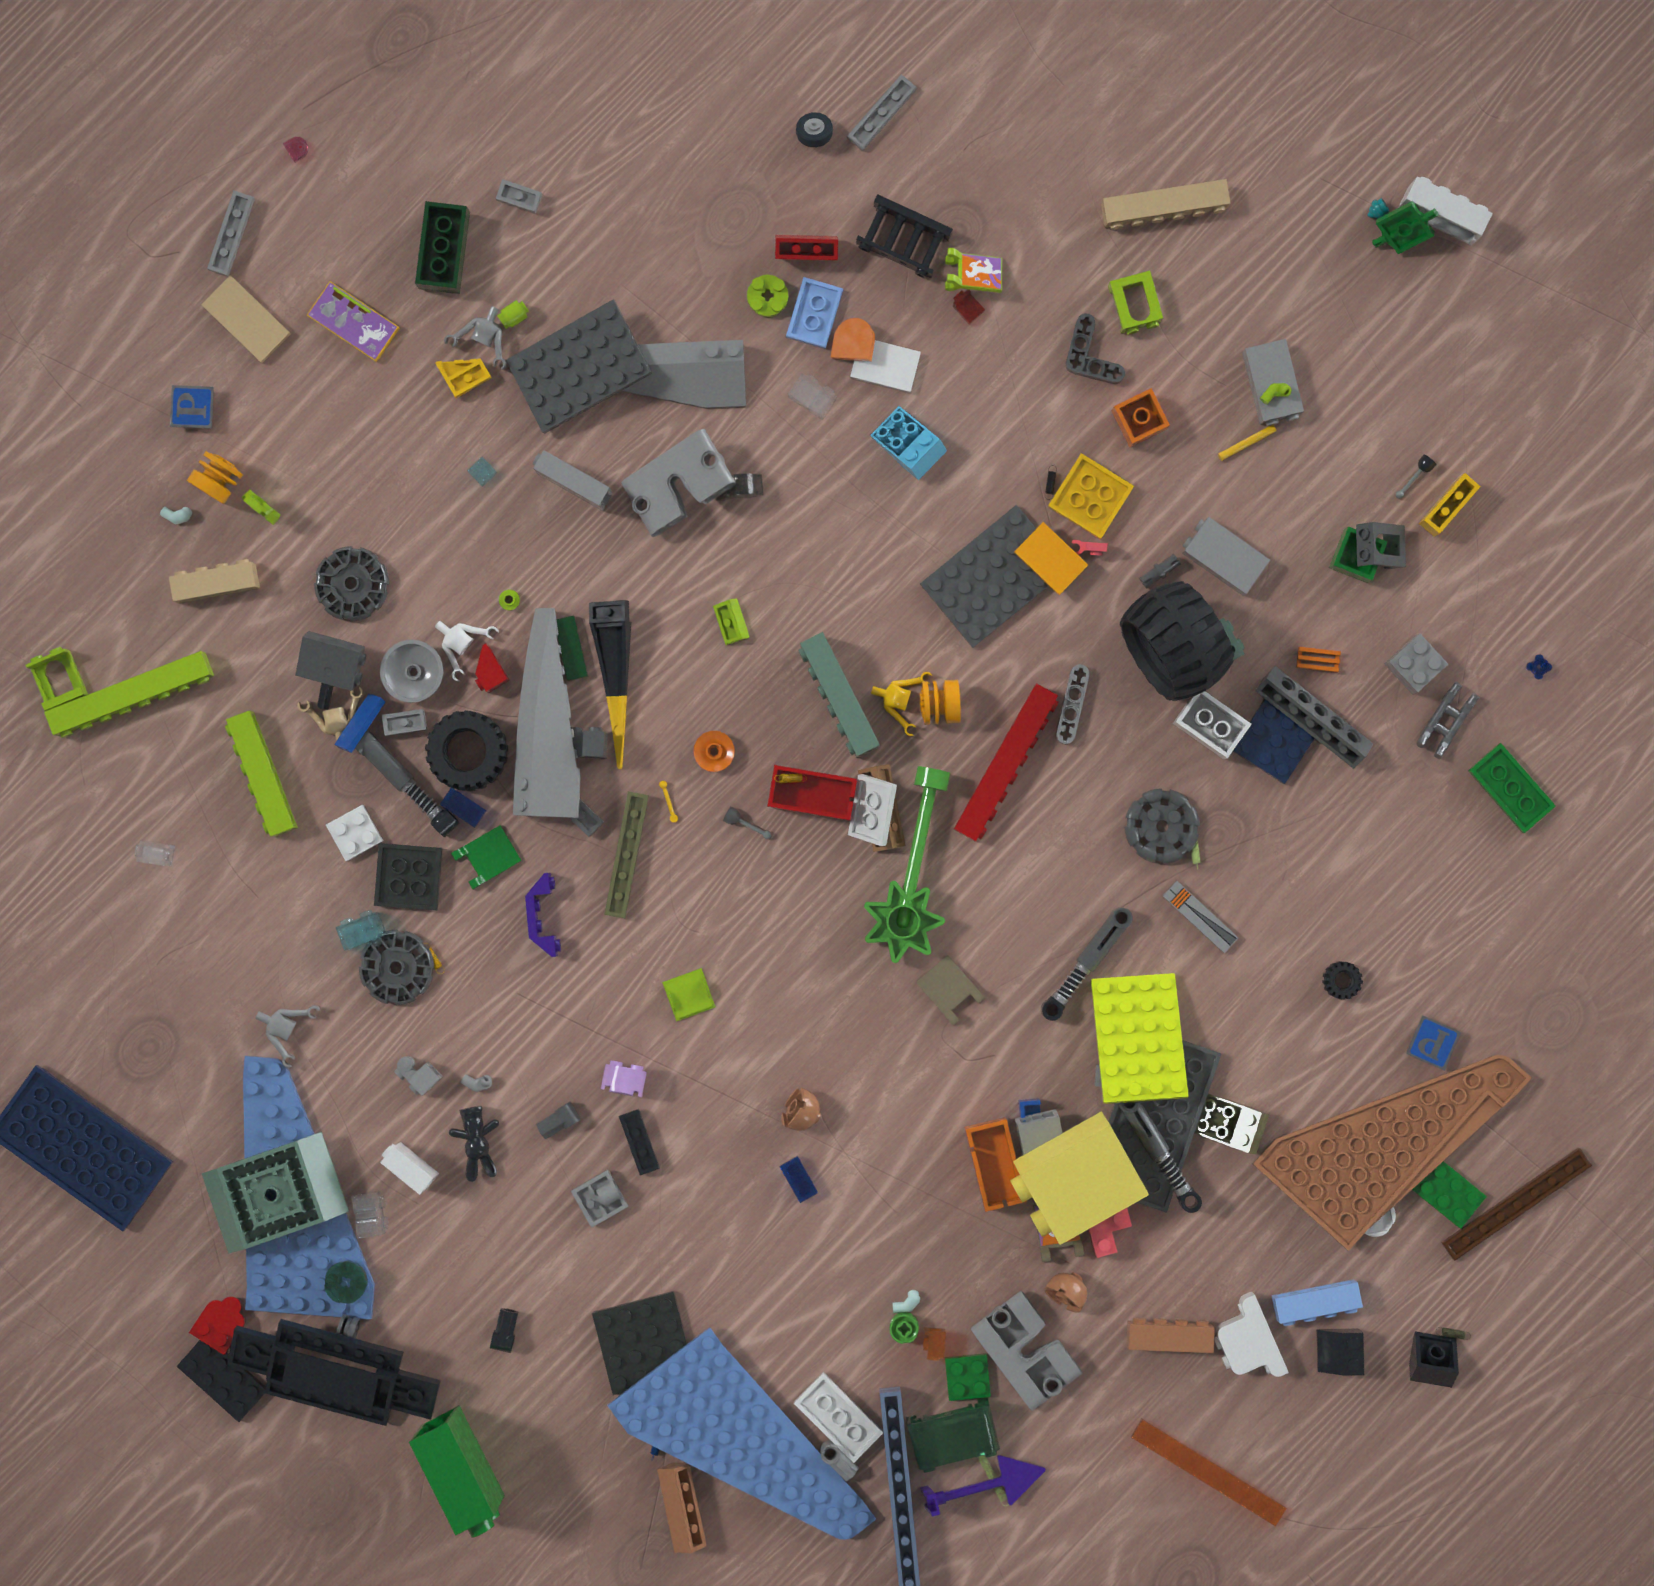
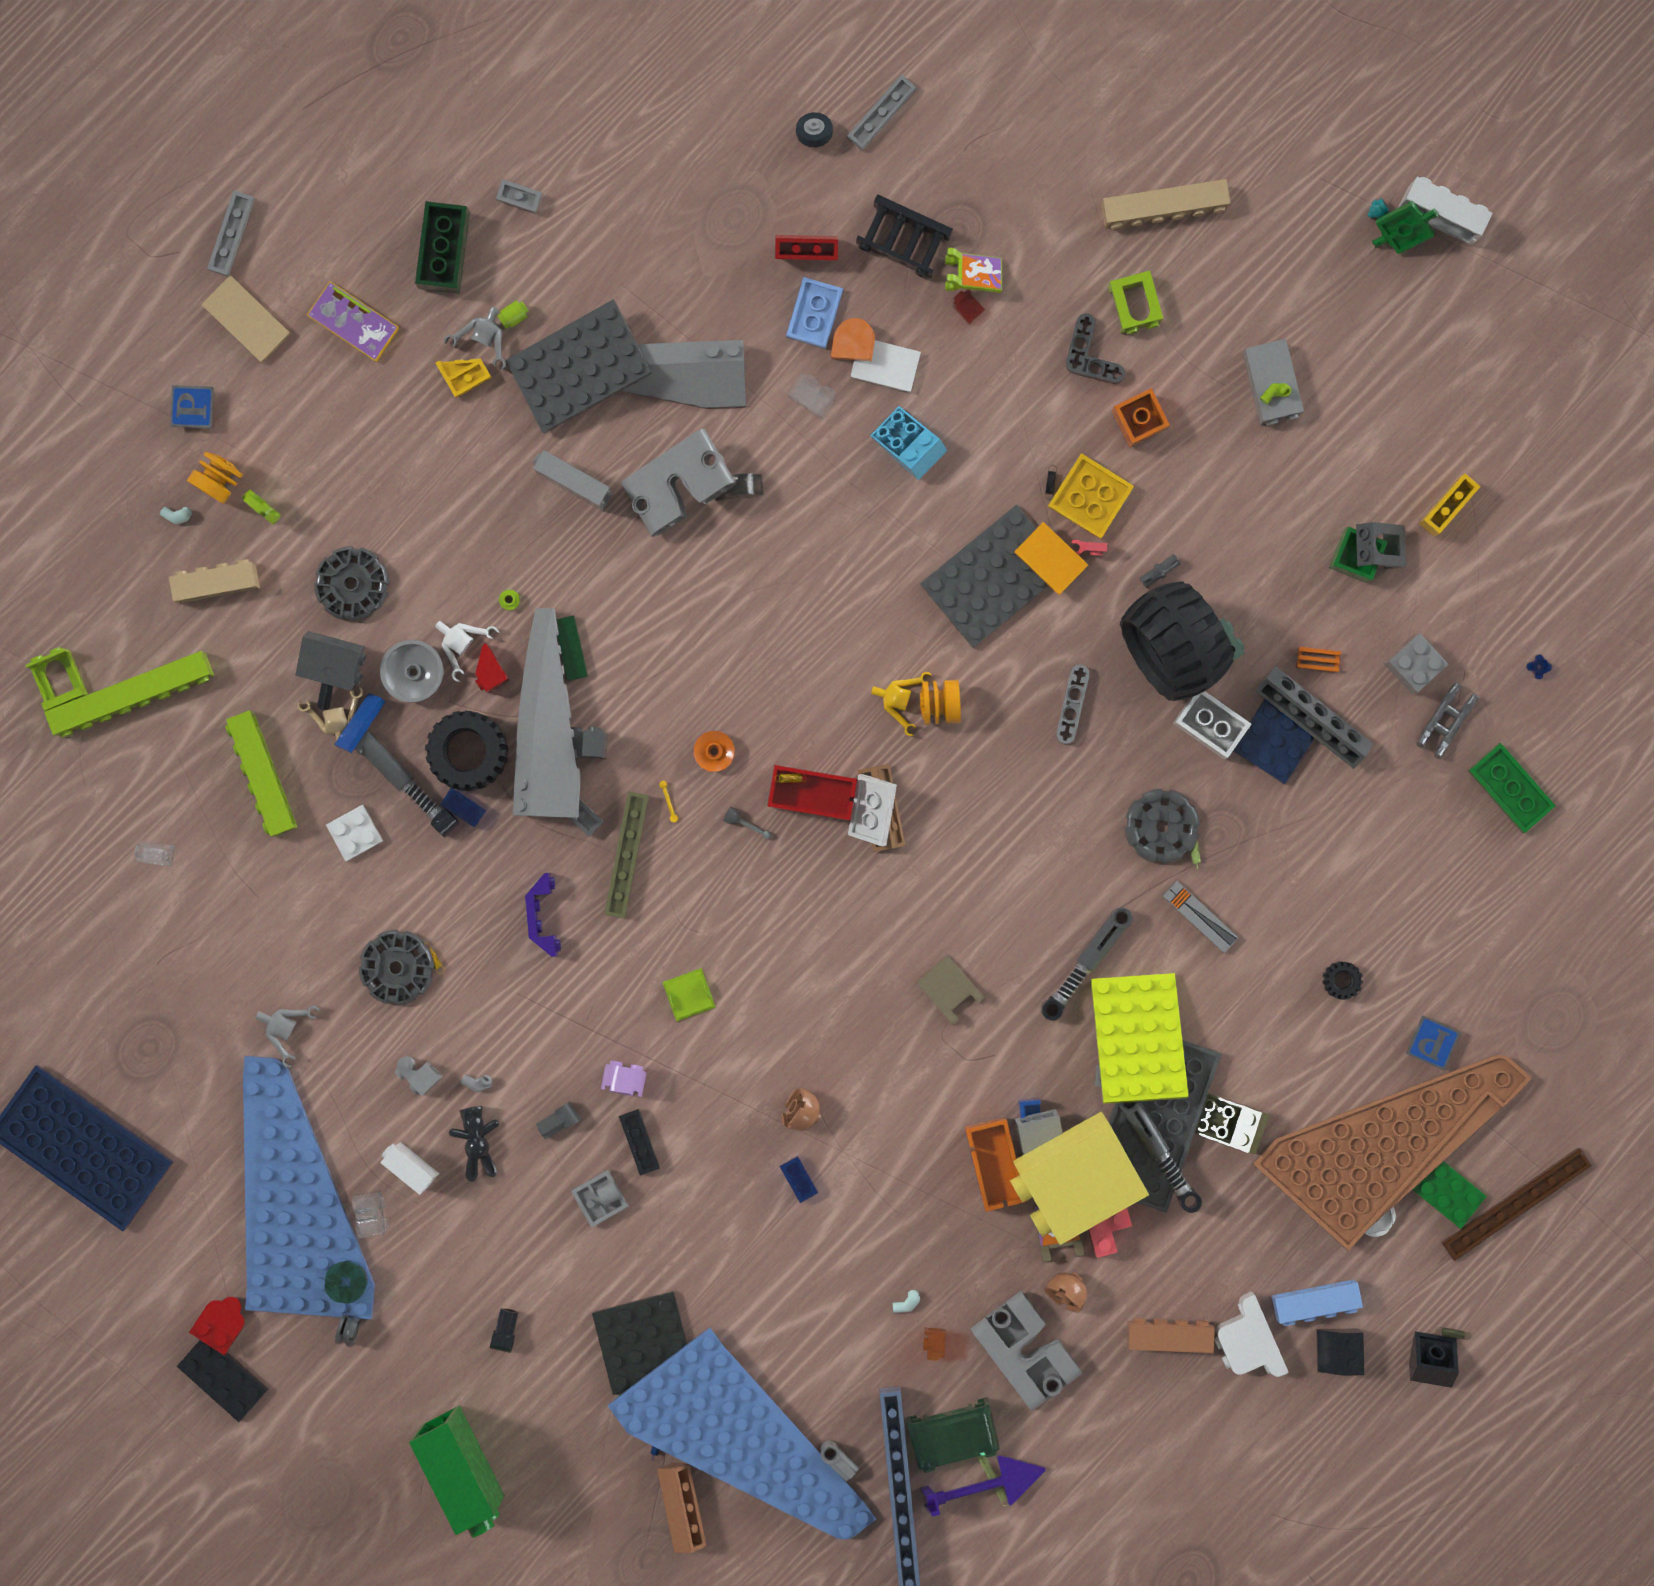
sand green slope [202,1132,349,1254] -> none
black piece [227,1319,441,1426] -> none
clear pink tile [283,137,309,163] -> none
clear light blue brick [336,910,386,951] -> none
pearl dark grey plate [374,843,443,910] -> none
light grey plate [382,709,427,736] -> none
green flag [451,825,521,890] -> none
clear light blue plate [467,457,497,487] -> none
black plate [589,600,632,769] -> none
lime slope [713,599,749,645] -> none
lime plate [747,275,788,318] -> none
white plate [794,1372,883,1463] -> none
sand green brick [799,632,880,758] -> none
bright green piece [864,766,950,963] -> none
bright green wheel [889,1312,919,1344] -> none
green plate [945,1353,991,1401] -> none
red brick [953,683,1059,841] -> none
clear orange tile [1131,1419,1287,1526] -> none
light grey brick [1182,517,1270,596] -> none
yellow bar [1218,425,1276,461] -> none
hinge [1396,454,1437,499] -> none

